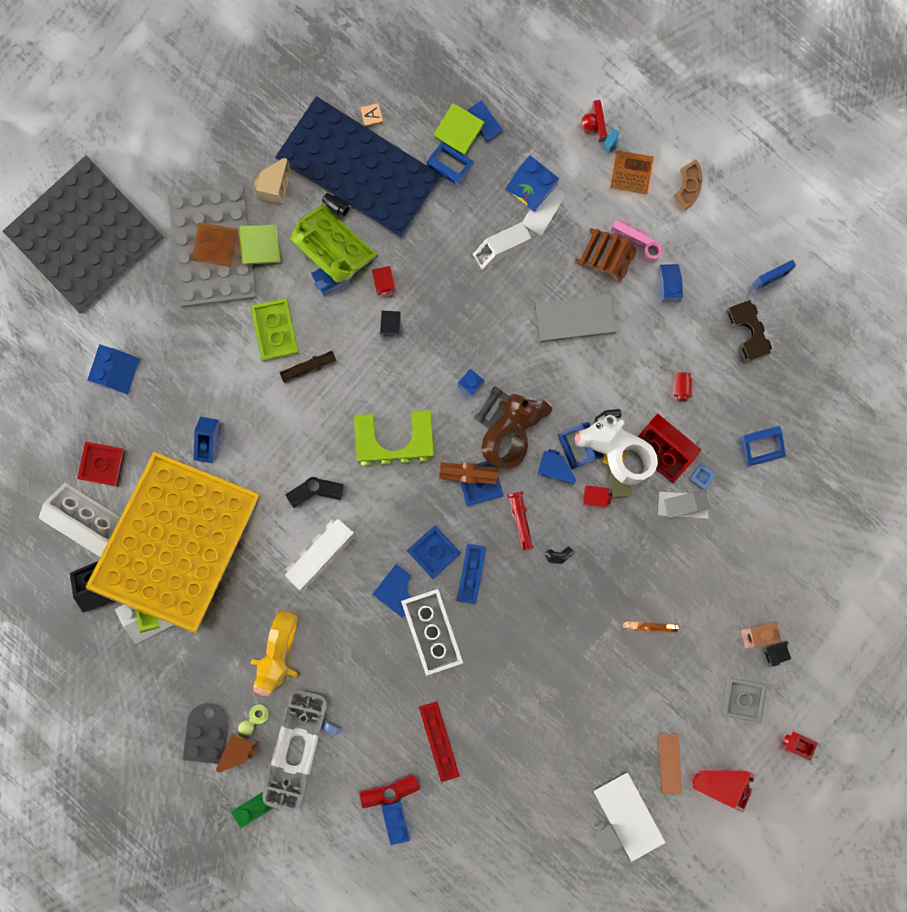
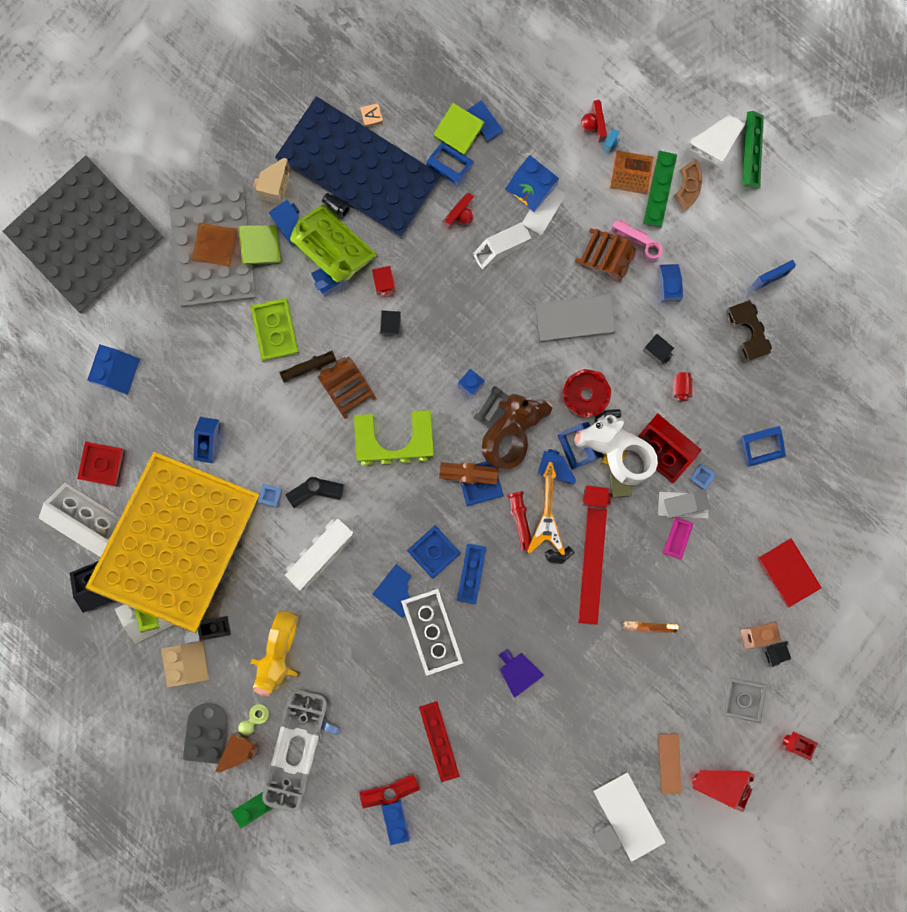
none -> tan slope [161,641,209,687]
none -> black slope [183,616,230,644]
none -> medium blue plate [258,484,282,507]
none -> blue slope [269,200,300,247]
none -> dark orange plate [318,357,377,419]
none -> red tile [442,192,474,227]
none -> dark purple torso [499,649,544,698]
none -> piece [527,462,565,555]
none -> red plate [563,369,611,418]
none -> red tile [578,508,607,625]
none -> green plate [643,150,677,228]
none -> black brick [643,334,674,365]
none -> dark pink tile [663,517,694,560]
none -> white slope [687,115,745,167]
none -> green plate [743,111,764,189]
none -> red tile [758,538,822,608]

